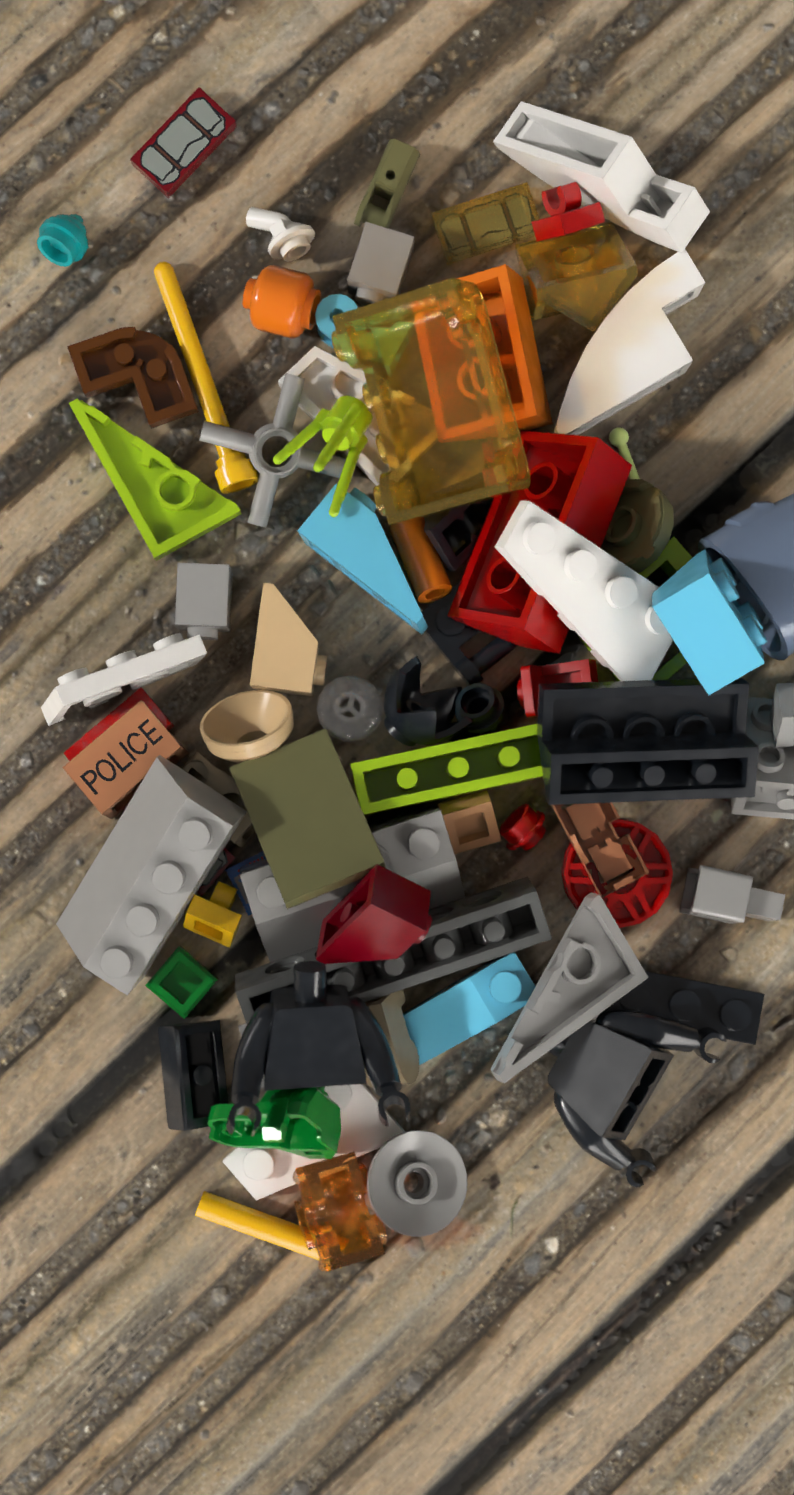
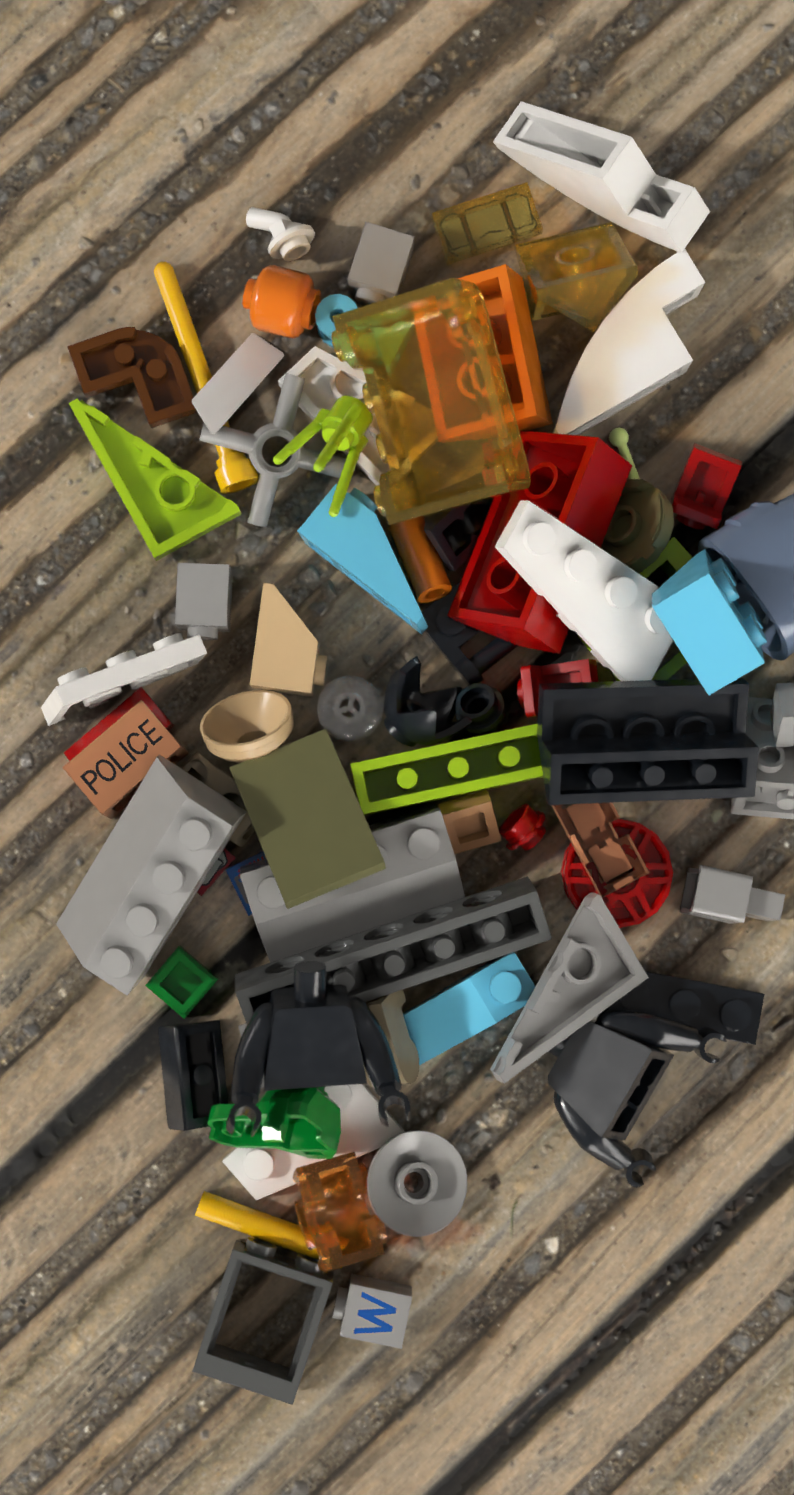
teal plate [37,214,89,267] -> none
tile [130,87,237,198] -> none
yellow tile [183,881,242,948] -> none
dark red slope [316,864,432,964] -> none
olive bar [354,139,420,228] -> none
red tile [532,182,605,242] -> none
none -> white sticker [192,333,284,434]
none -> dark grey window [192,1237,334,1405]
none -> light grey brick [332,1273,412,1349]
none -> red bracket [671,443,742,530]

